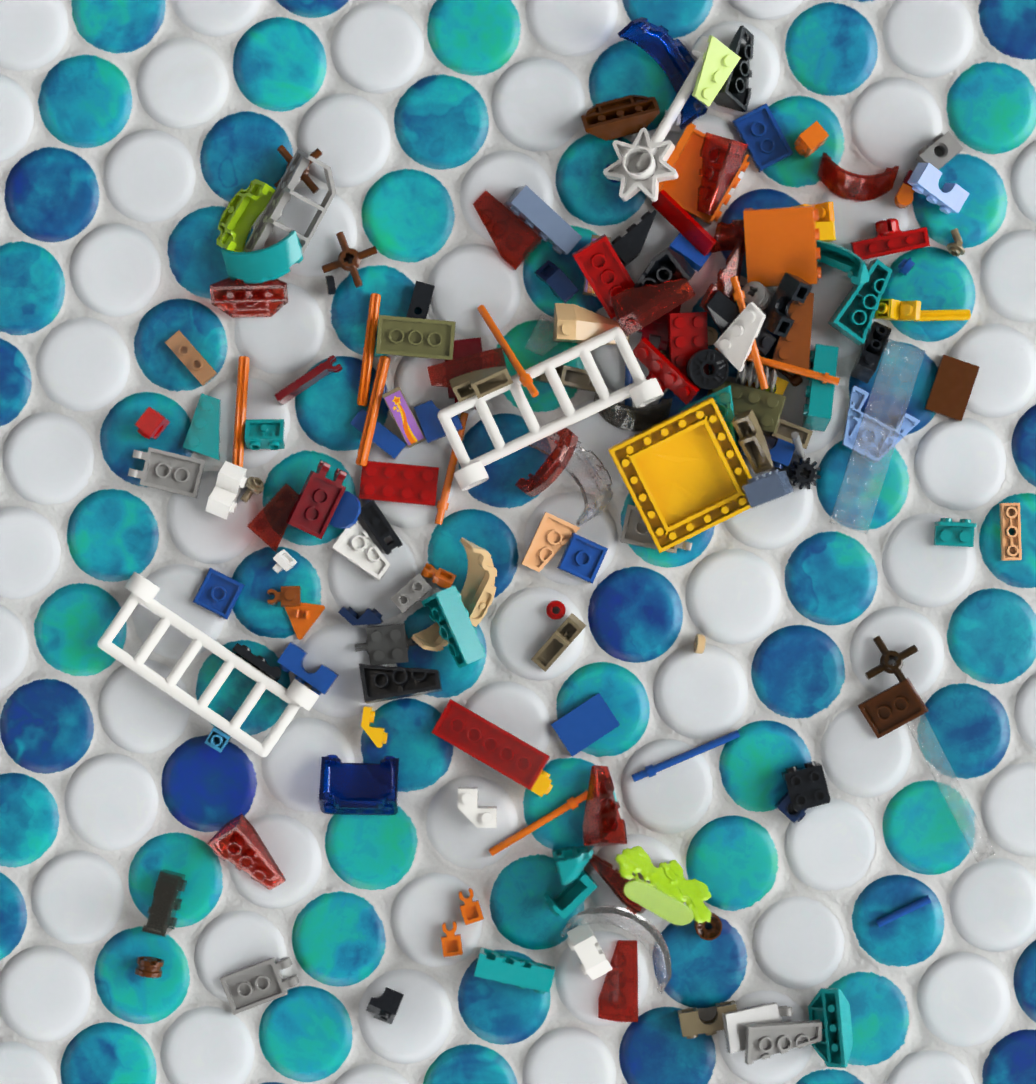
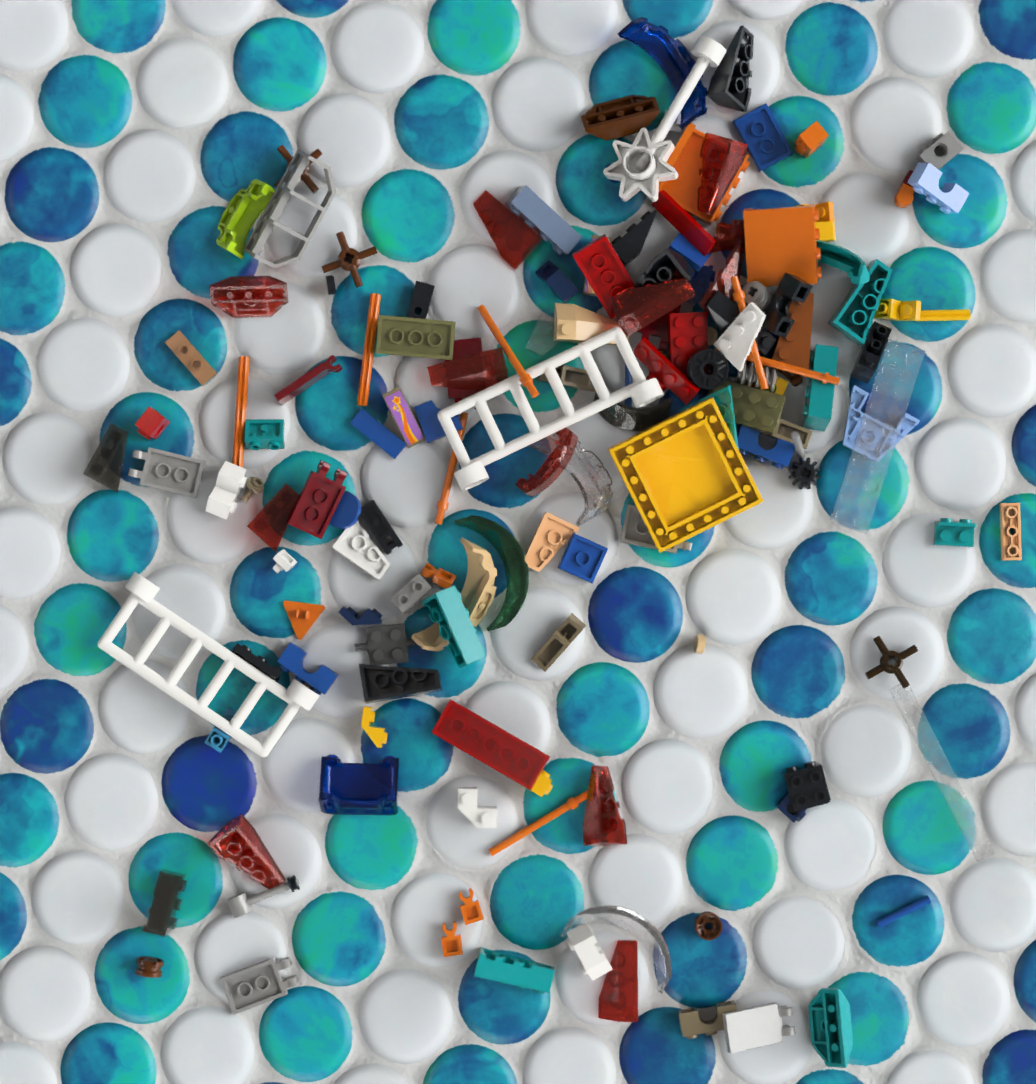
teal wing [183,393,221,460] -> none
blue tile [193,568,245,619] -> none
teal windscreen [221,230,303,284] -> none
dark orange plate [267,586,301,607] -> none
orange axle [356,356,391,466] -> none
red plate [359,461,439,506] -> none
black brick [366,987,404,1024] -> none
dark tan slope [449,366,513,402] -> none
teal panel [544,869,598,919] -> none
red plate [546,601,566,620] -> none
blue tile [551,693,620,756] -> none
teal windscreen [552,846,594,885] -> none
clear red wedge [589,854,647,915] -> none
lime plant [615,846,712,926] -> none
blue bar [631,730,740,782] -> none
yellowish green wing [692,35,740,107] -> none
dark tan slope [732,409,773,474] -> none
sand blue wedge [742,469,794,508] -> none
light grey wing [745,1020,822,1065] -> none
clear red windscreen [817,152,899,202] -> none
red plate [851,218,930,260] -> none
reddish brown tile [858,678,928,738] -> none
blue plate [898,258,915,276] -> none
reddish brown tile [924,355,980,421] -> none
dark tan plate [947,228,965,256] -> none
none -> clear smoke wedge [83,423,129,493]
none -> light grey piece [227,875,300,918]
none -> clear green windscreen [454,515,529,631]
none -> clear blue bracket [682,265,716,305]

